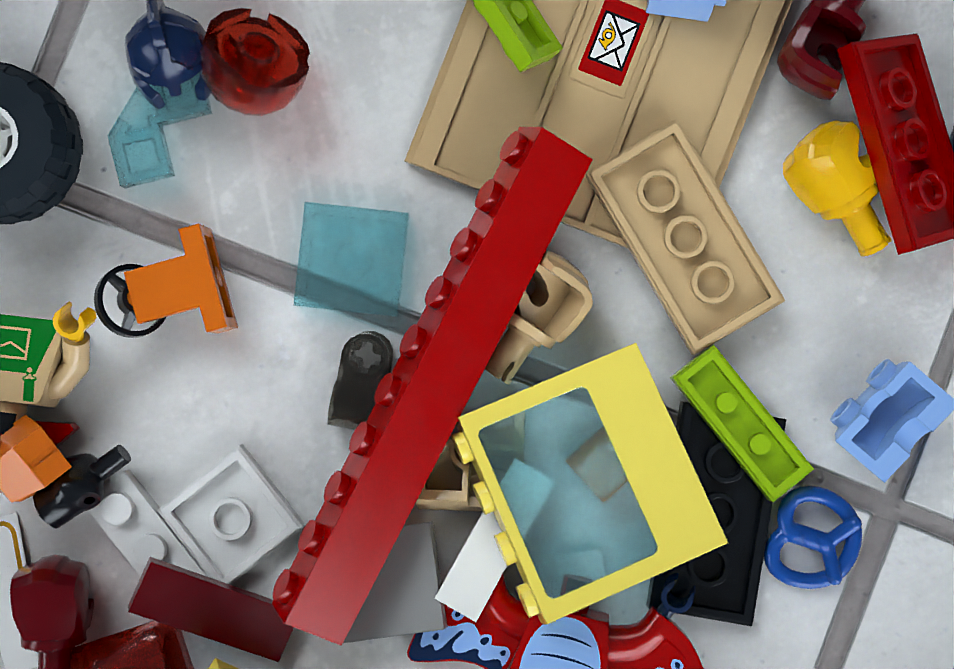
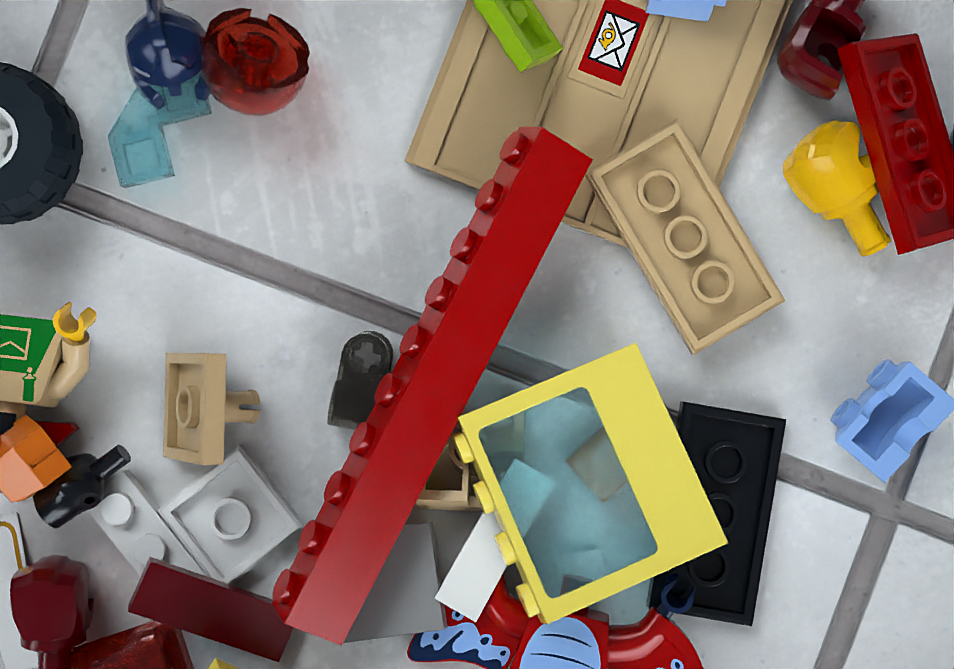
orange piece [94,223,238,338] -> none
clear light blue tile [293,202,409,317] -> none
tan piece [485,250,593,385] -> none
lime tile [670,345,814,502] -> none
blue piece [764,486,862,589] -> none
none -> tan tile [163,353,260,465]

